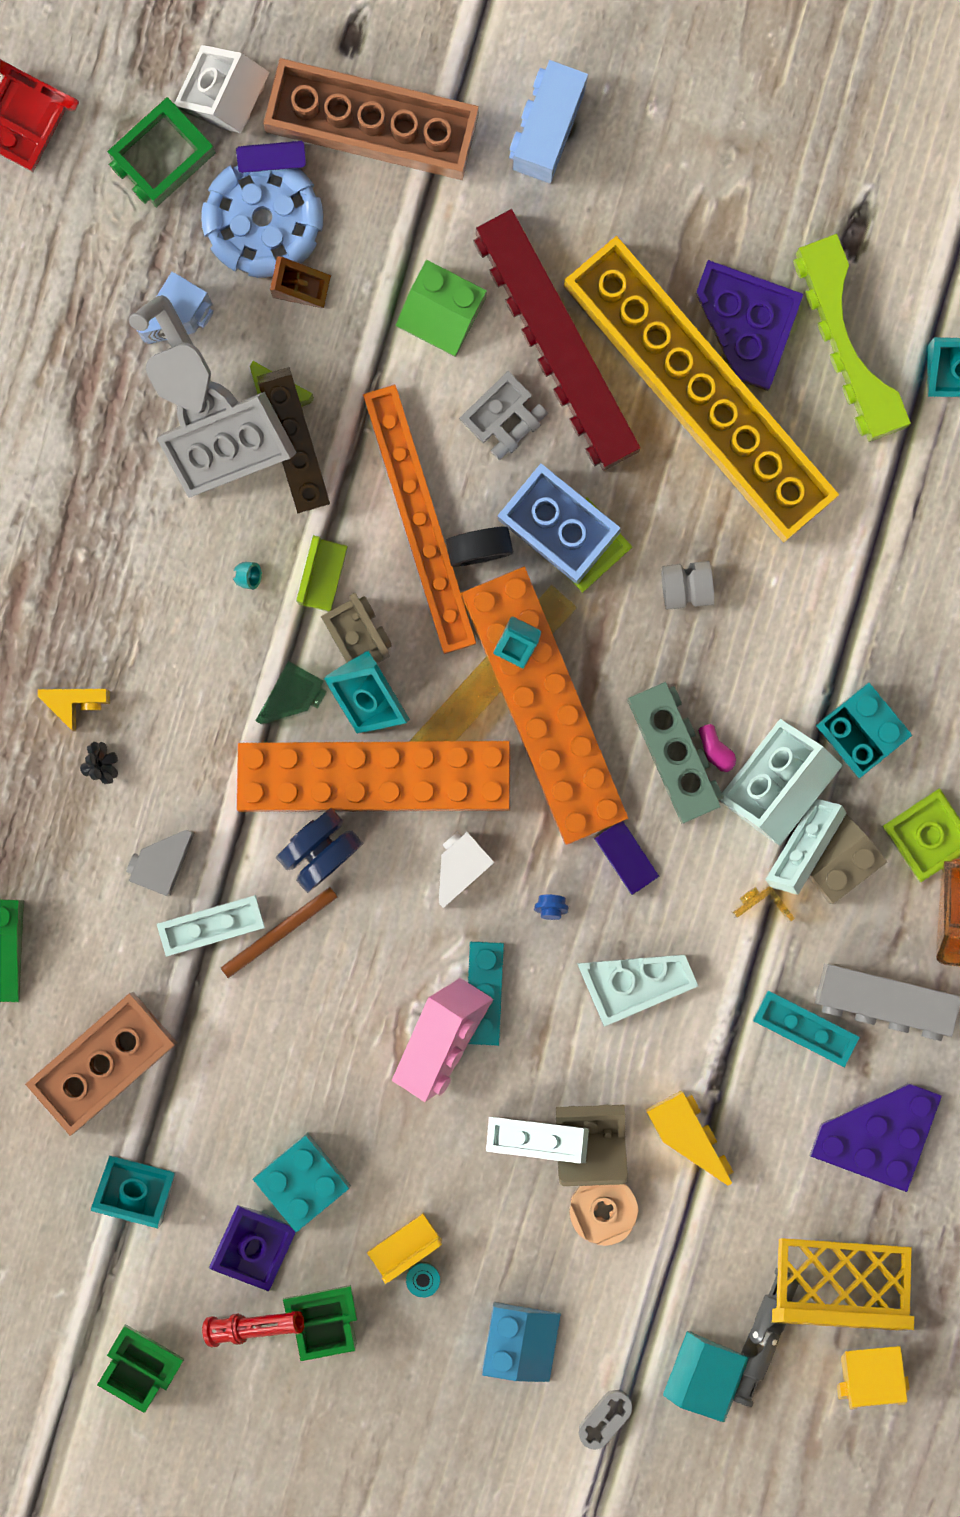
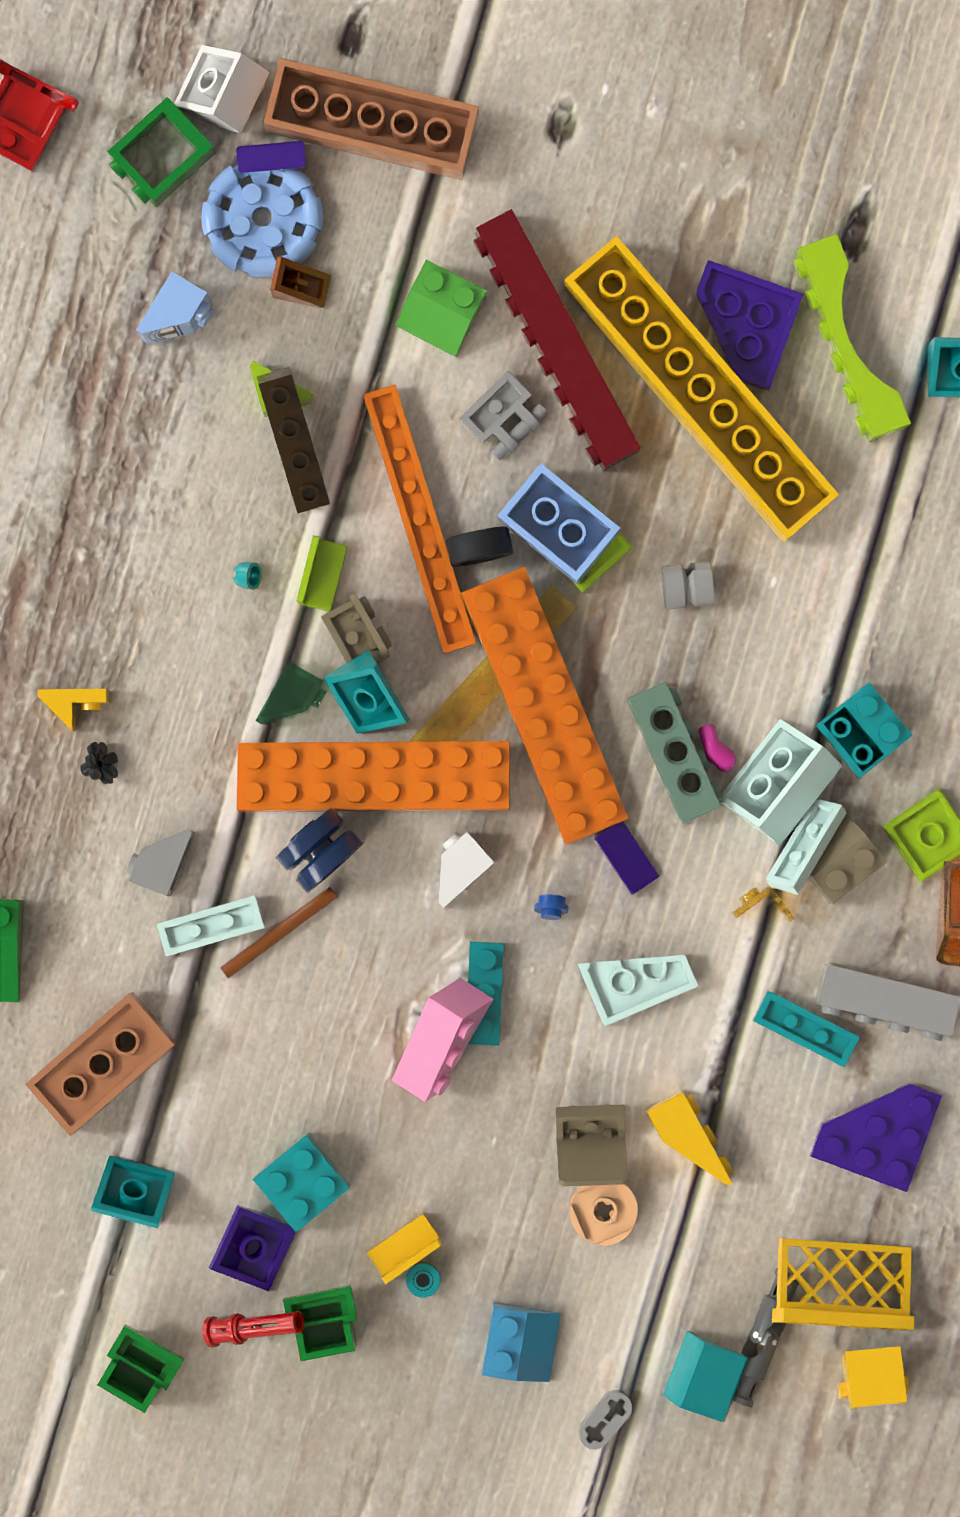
light grey plate [129,295,296,498] -> none
light aqua plate [486,1117,589,1163] -> none
teal slope [493,617,541,668] -> none
light blue brick [509,60,588,184] -> none

